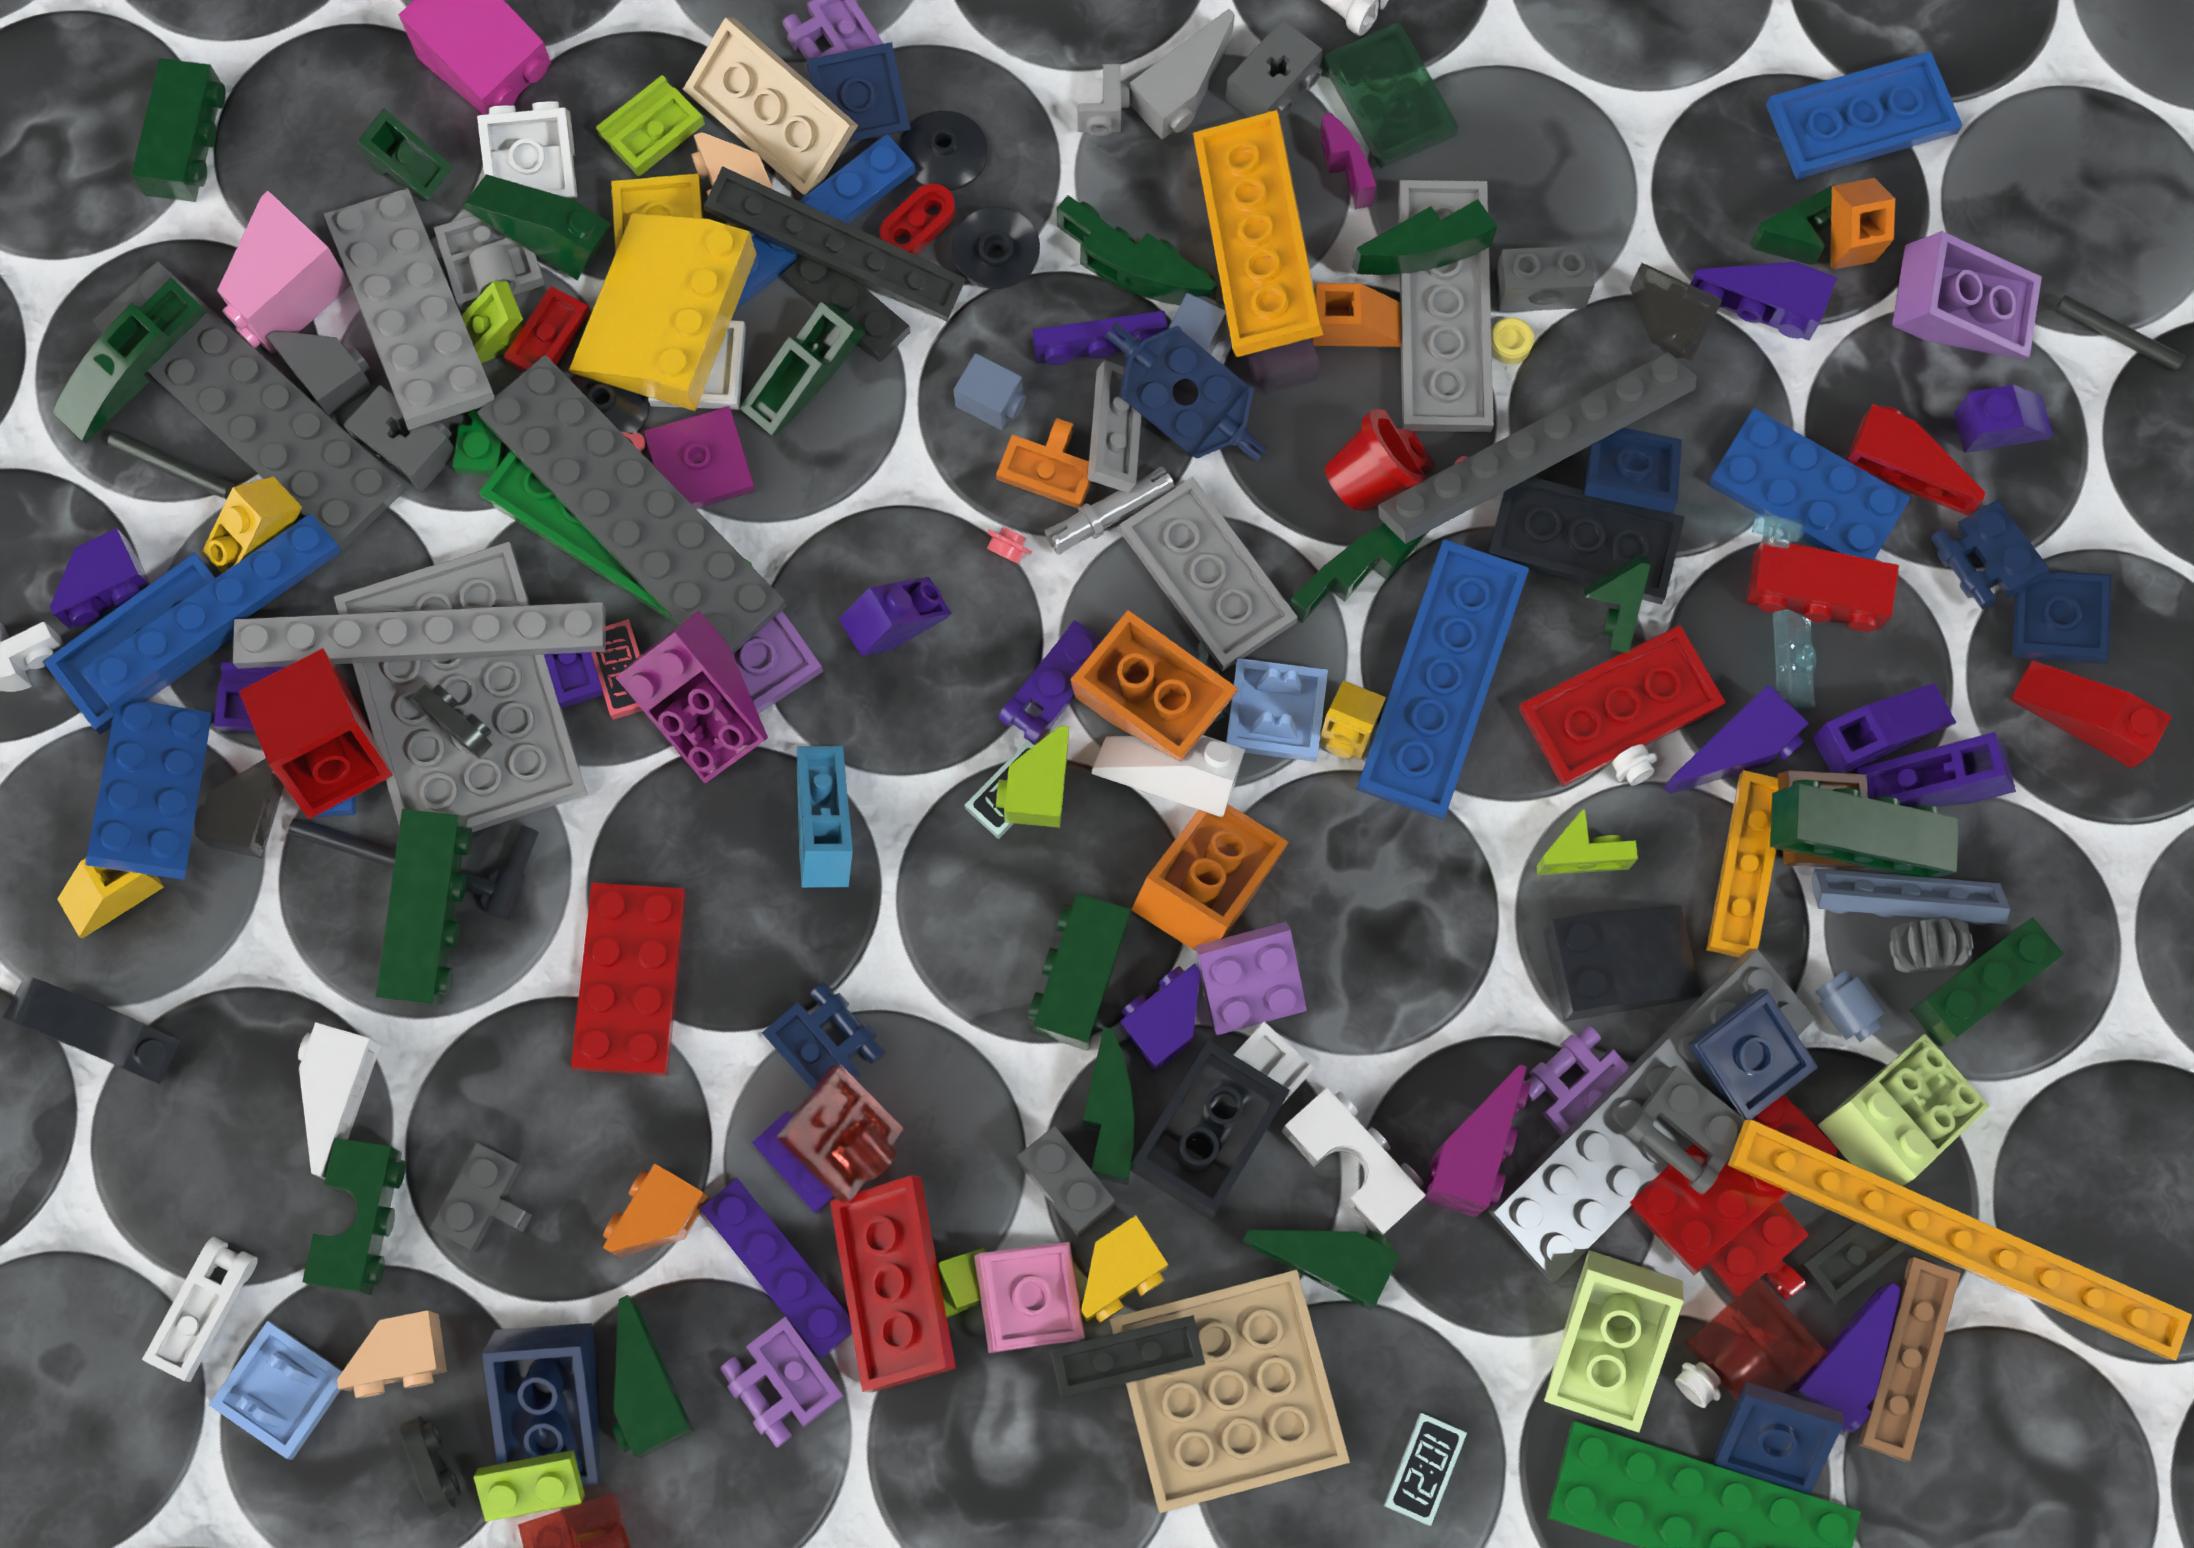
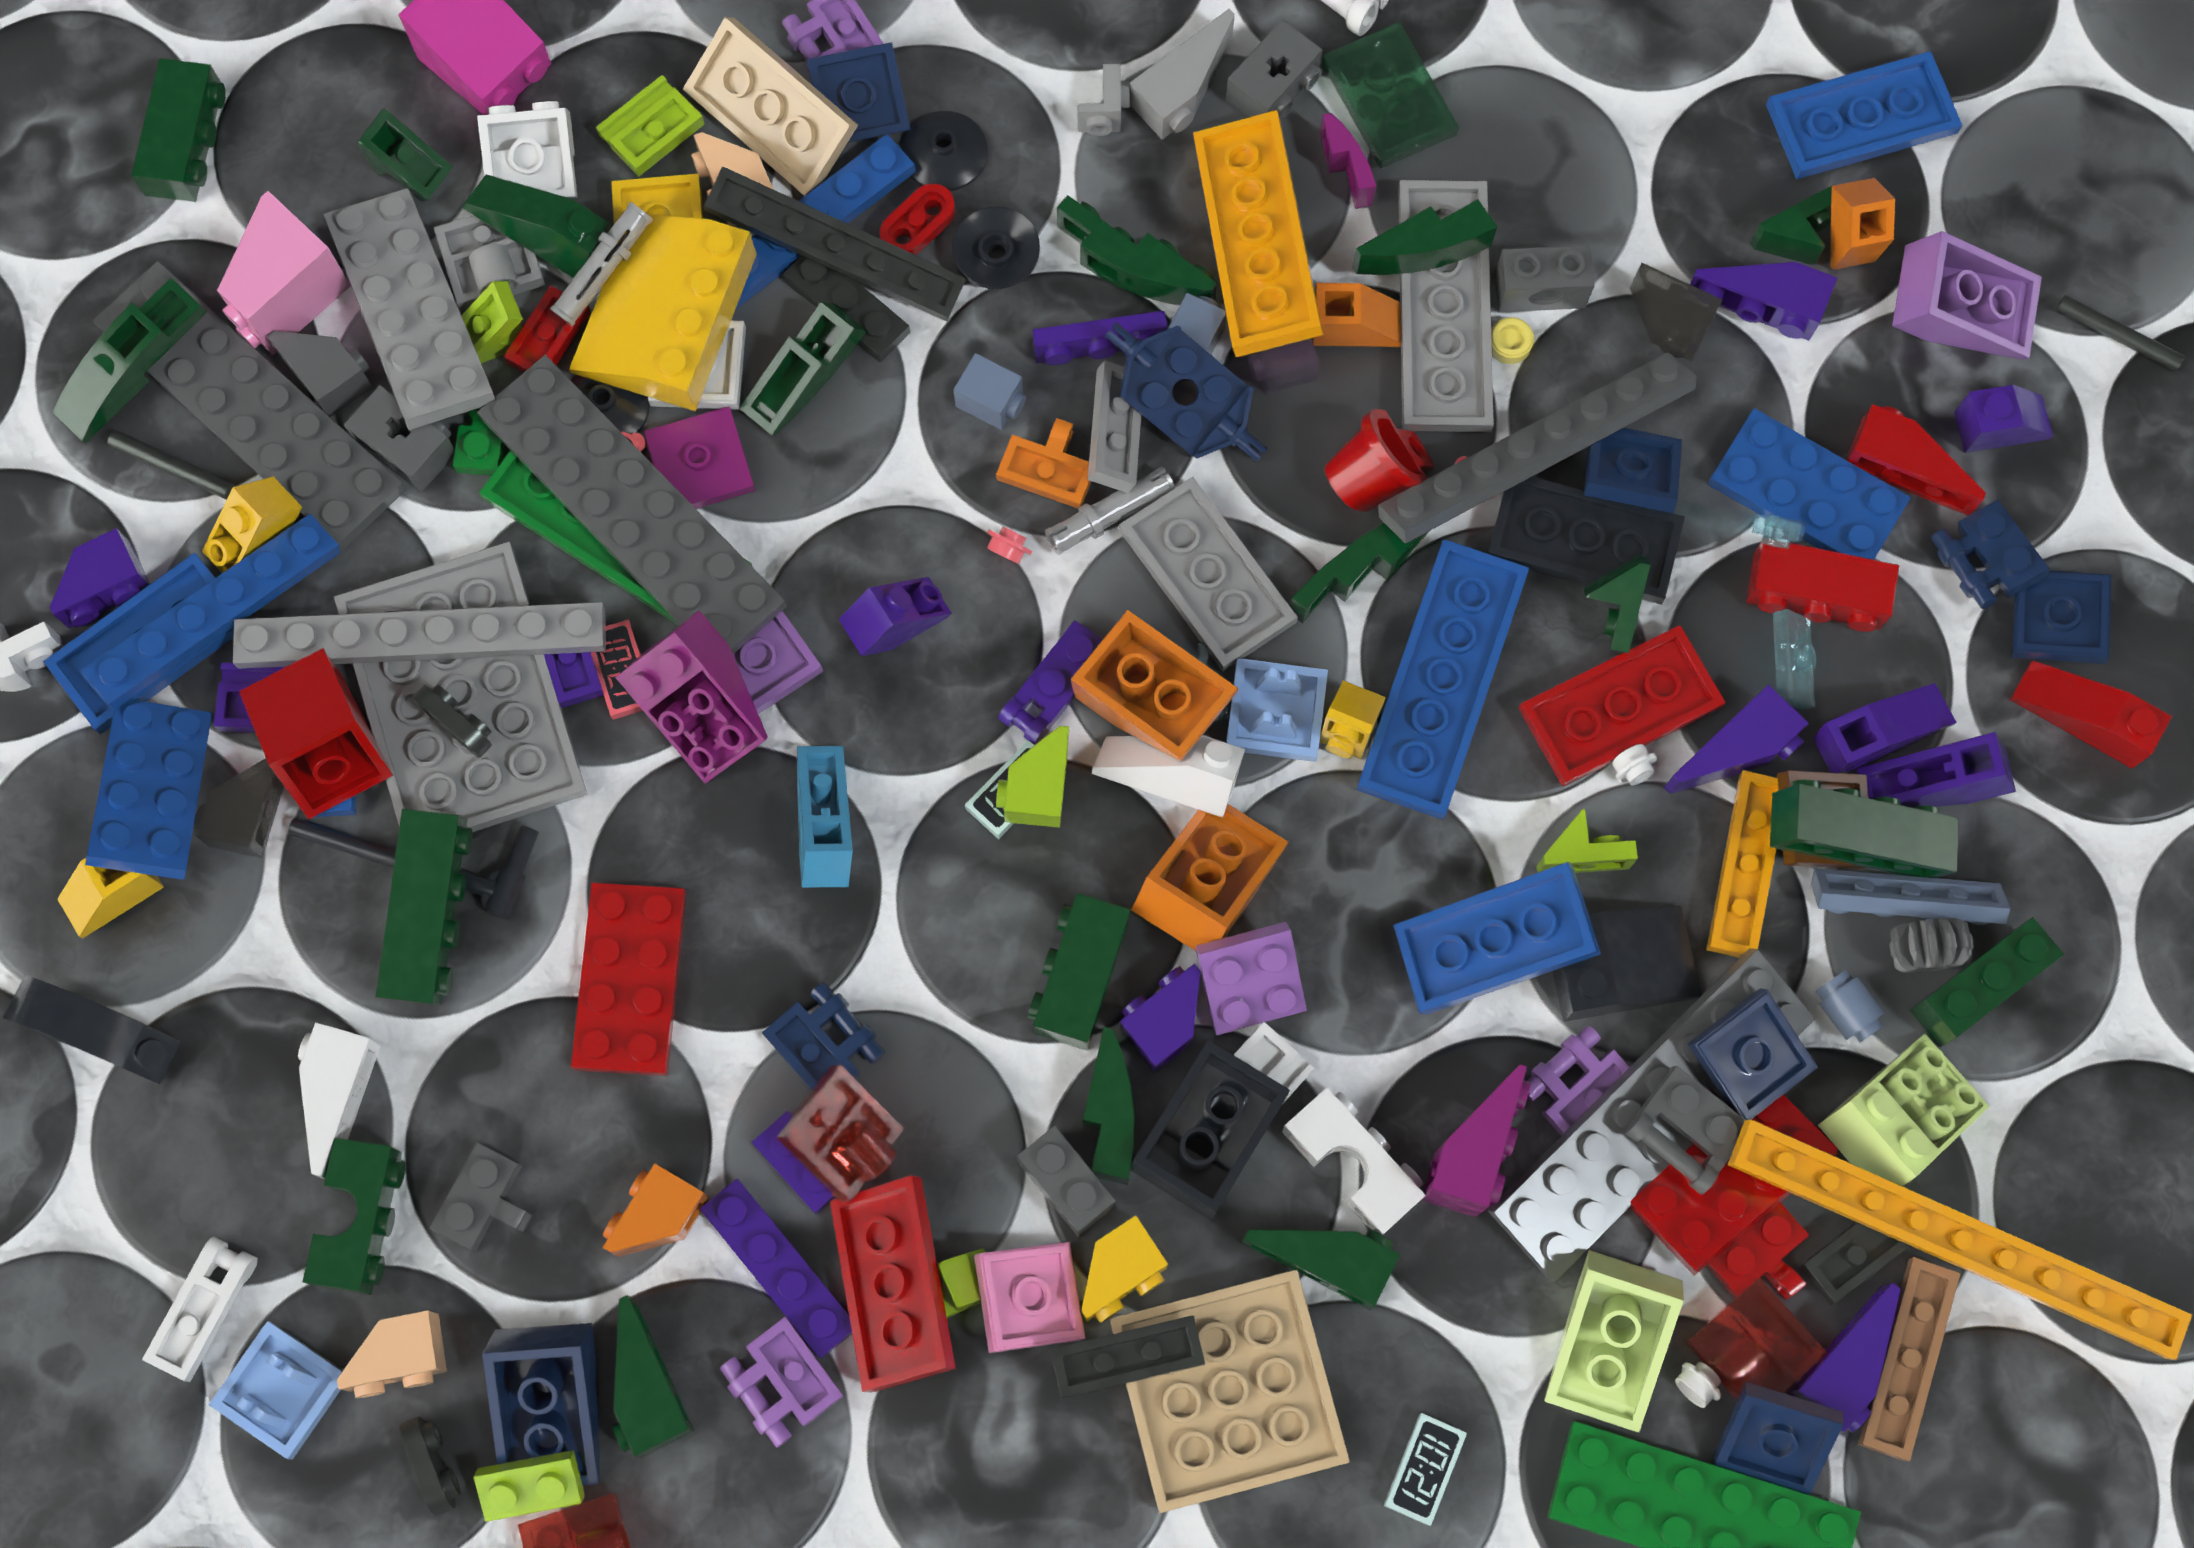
none -> light grey pin [550,202,653,326]
none -> blue plate [1394,862,1601,1015]

